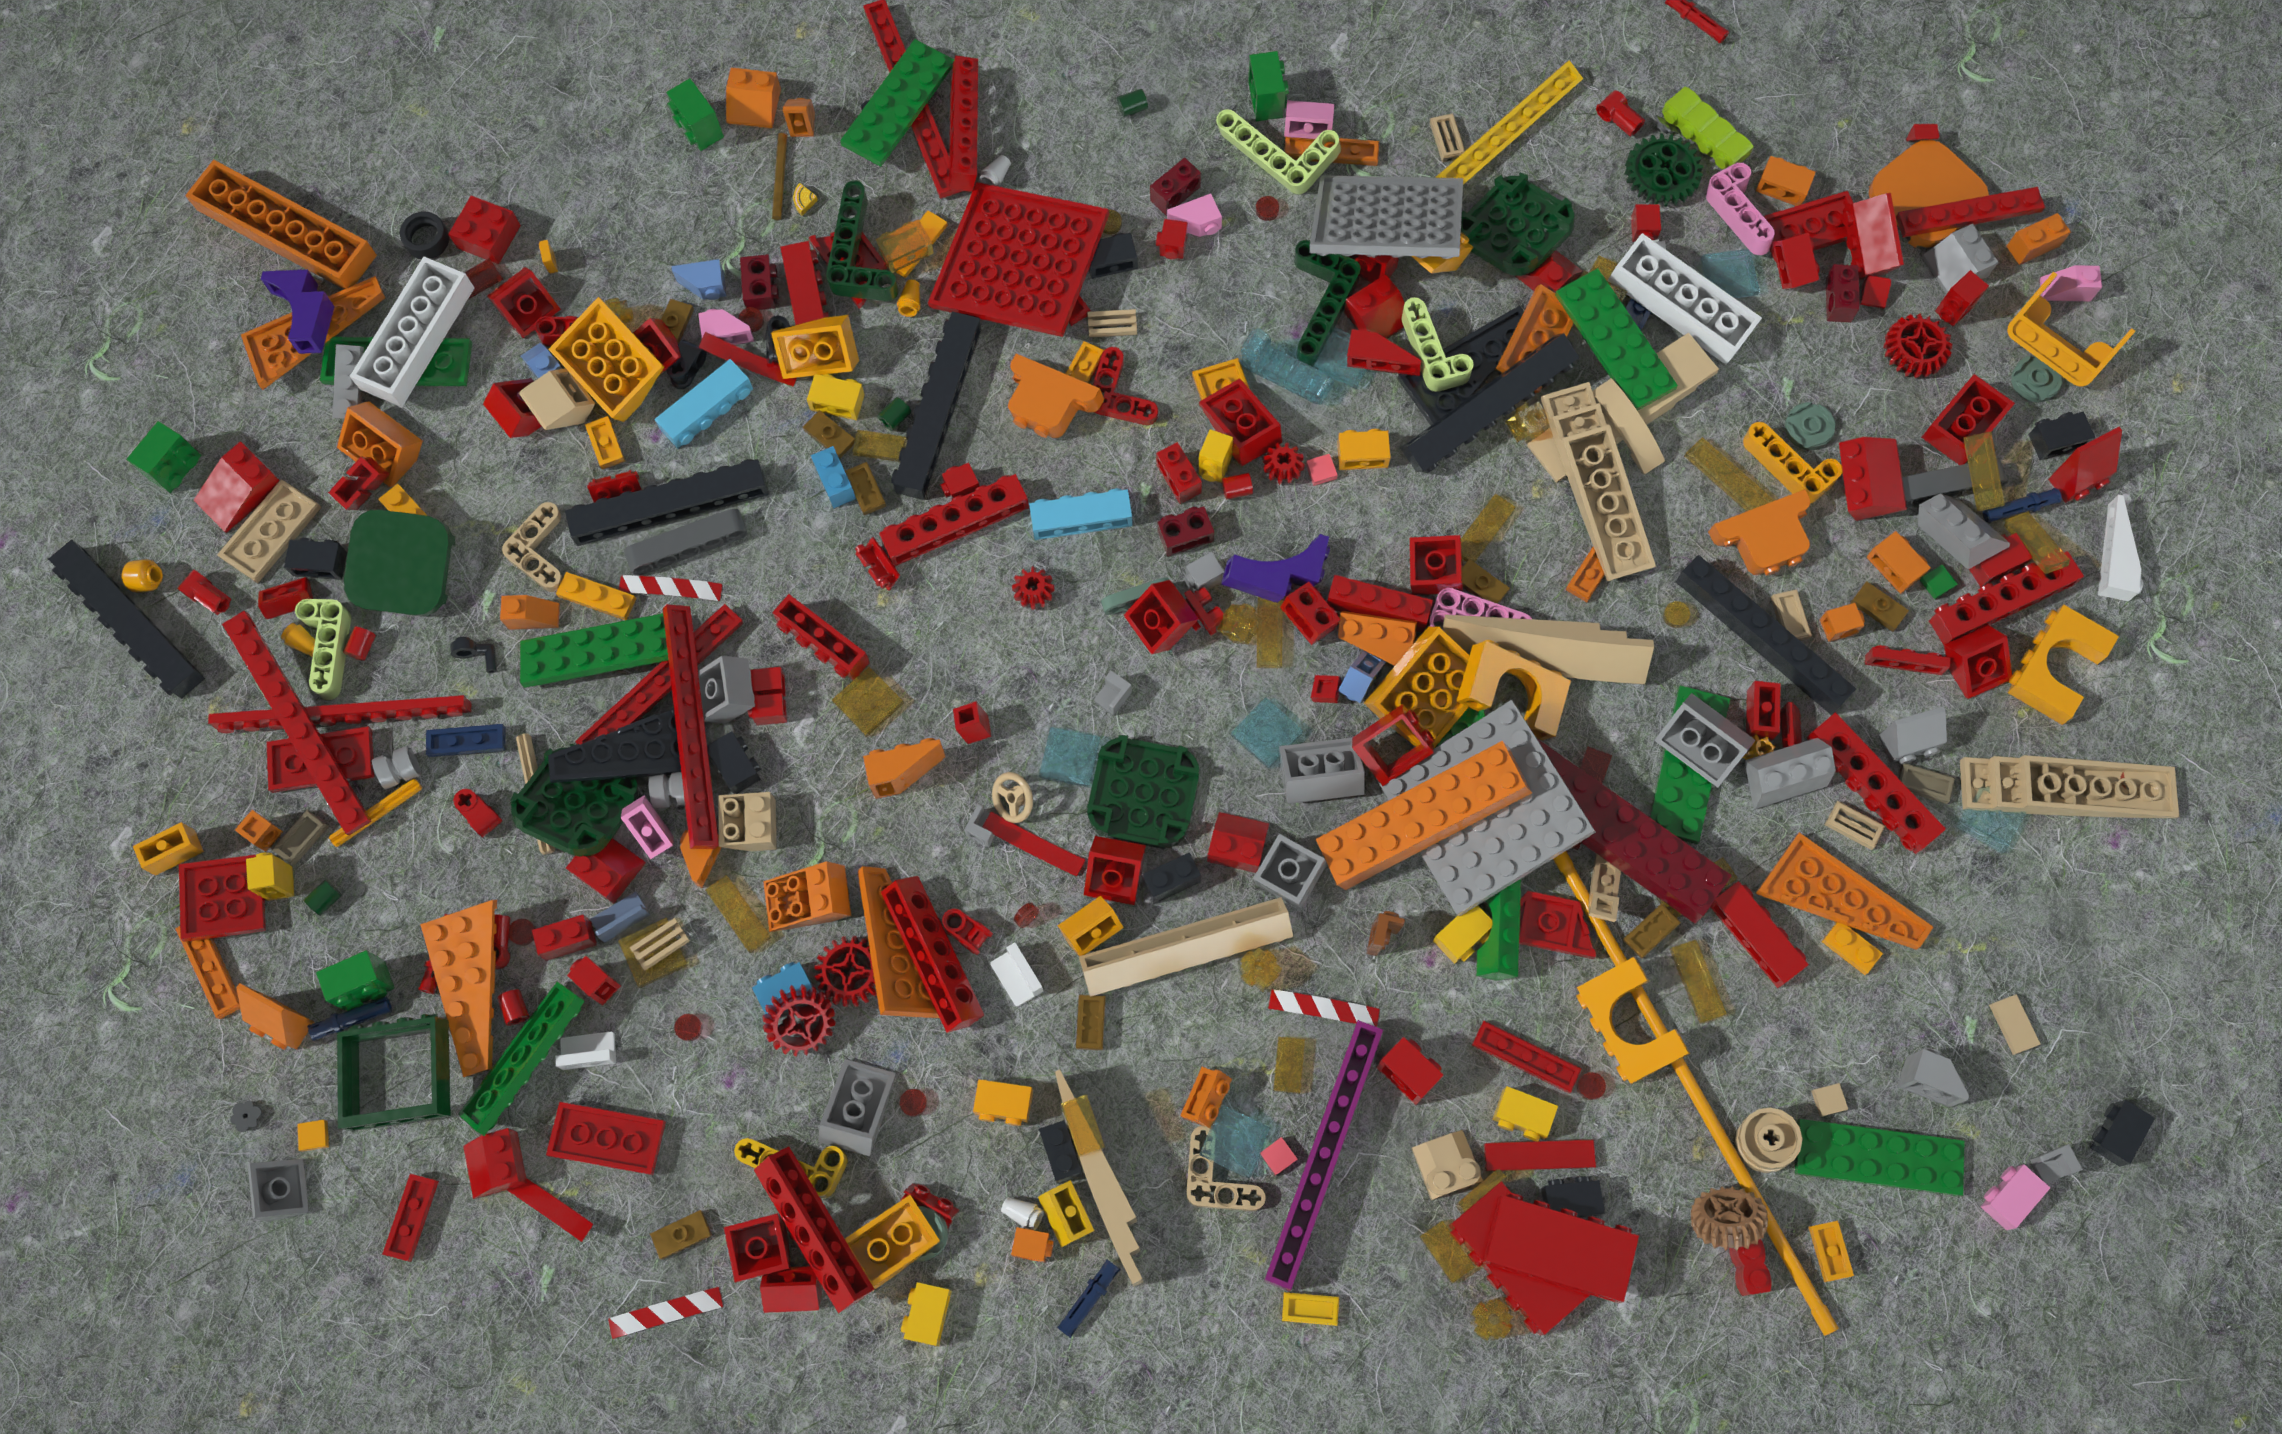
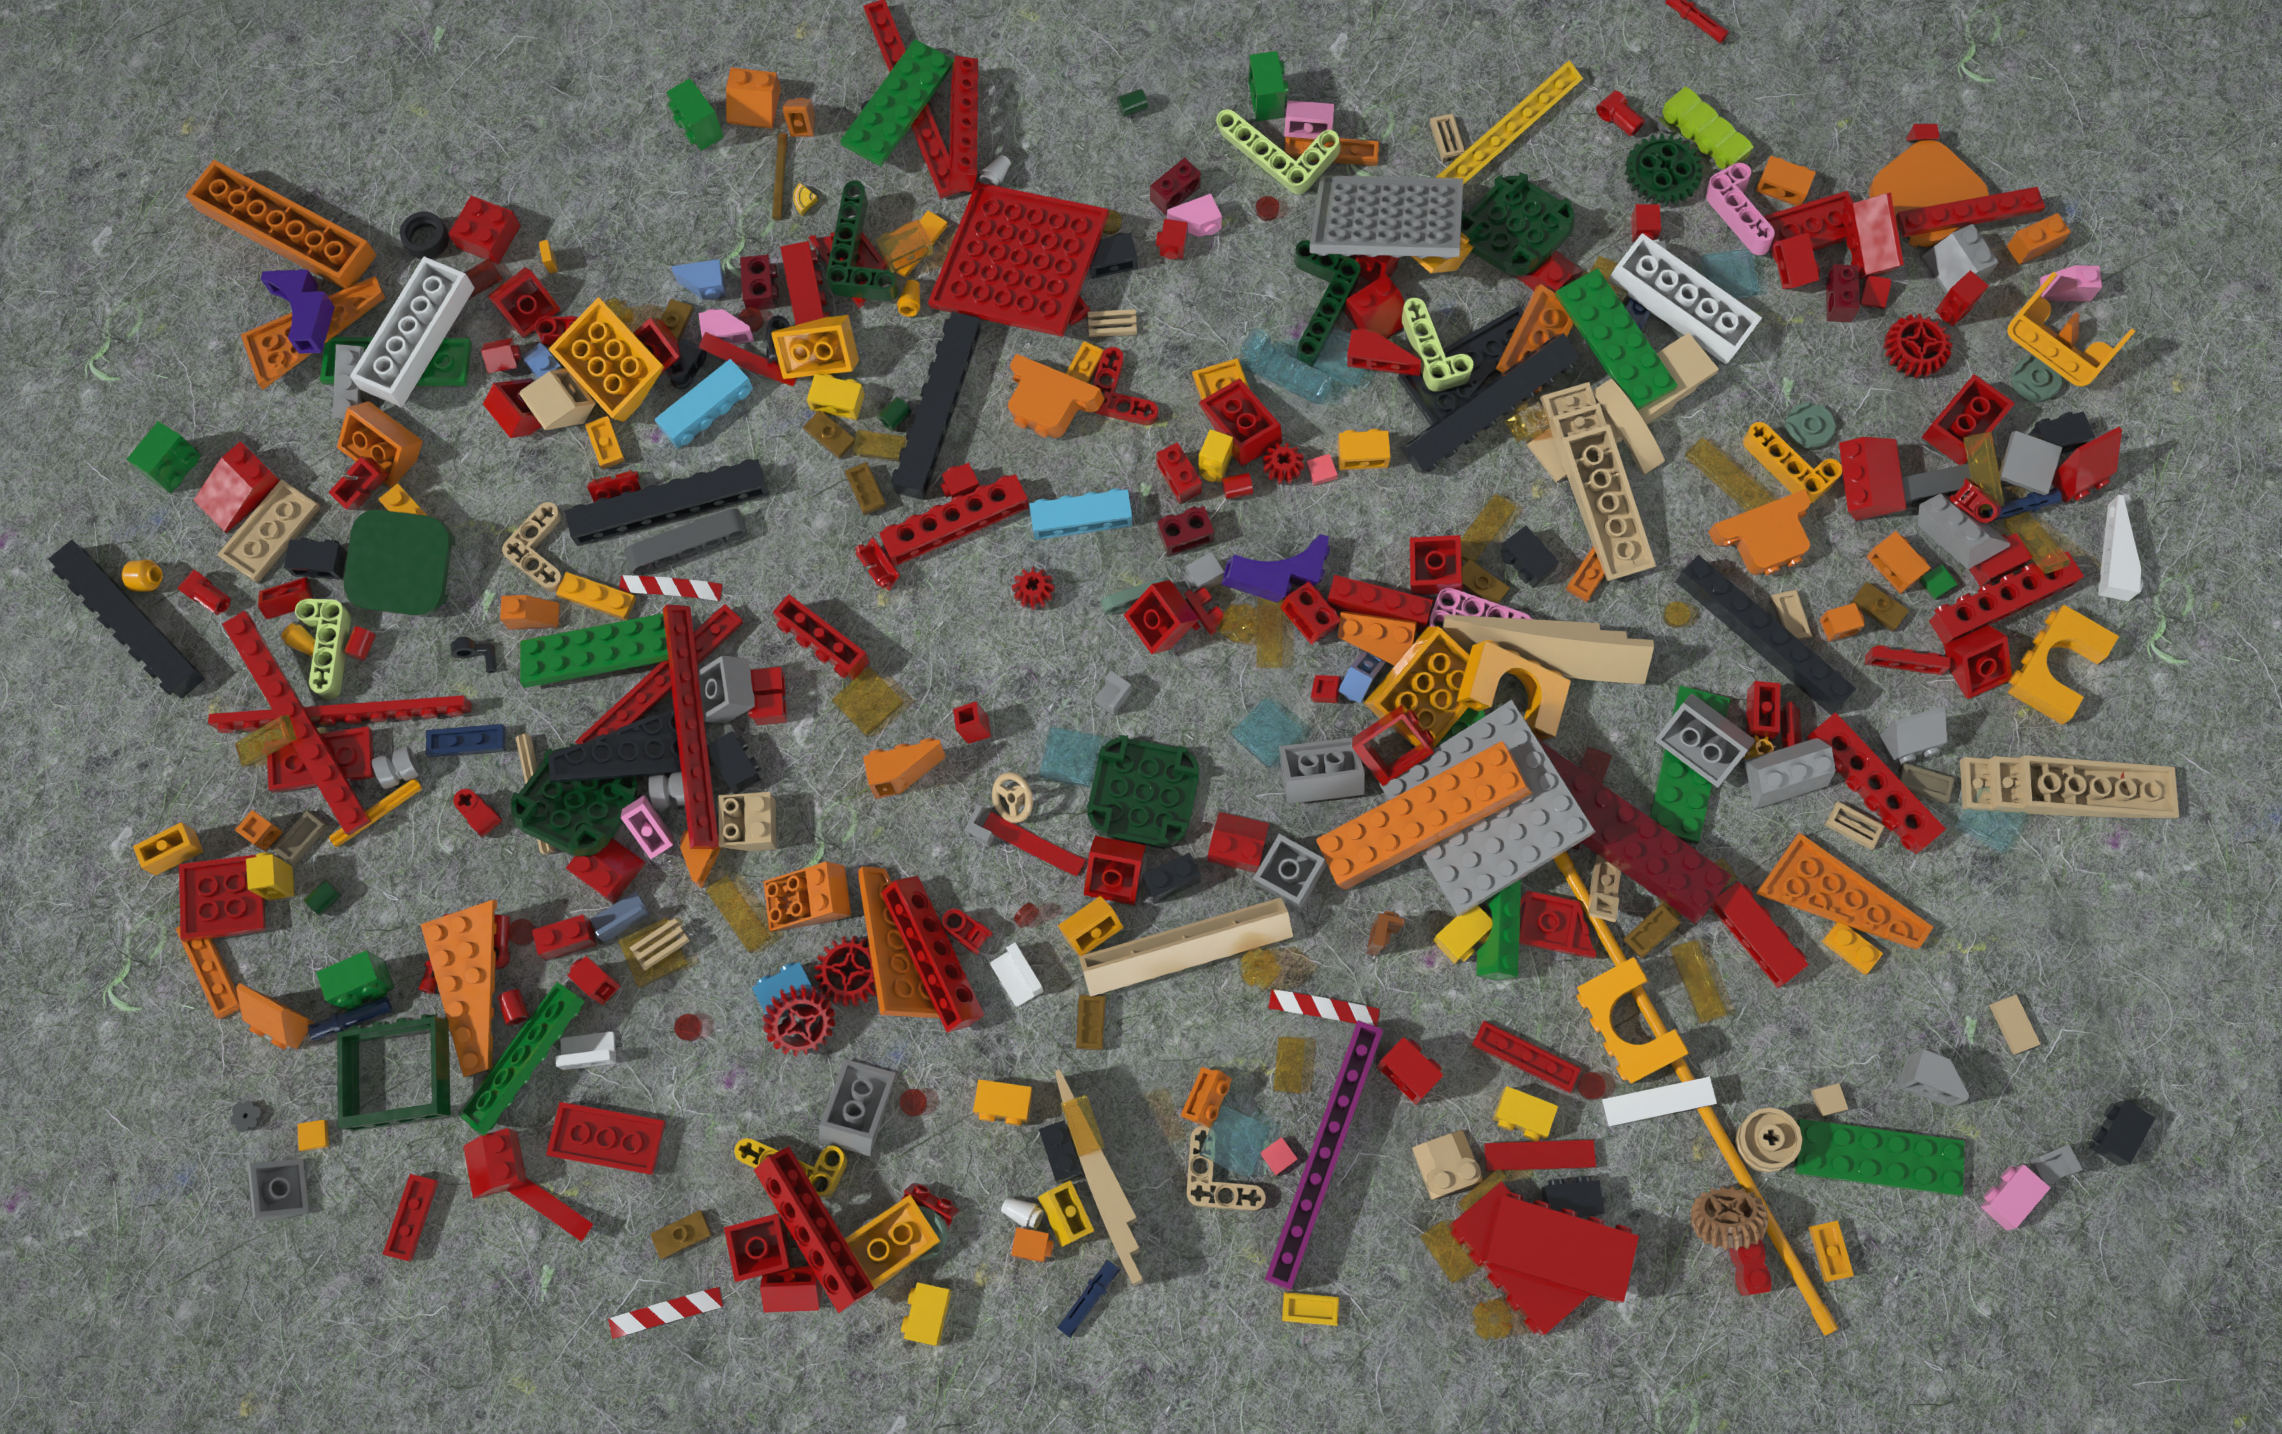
dark azure brick [810,446,856,509] -> none
none -> clear yellow tile [235,715,296,767]
none -> brick [481,338,522,374]
none -> black brick [1500,525,1559,588]
none -> white tile [1602,1077,1717,1127]
none -> red piece [1949,478,2001,523]
none -> light grey tile [1997,431,2063,495]
none -> orange slope [2055,312,2080,350]

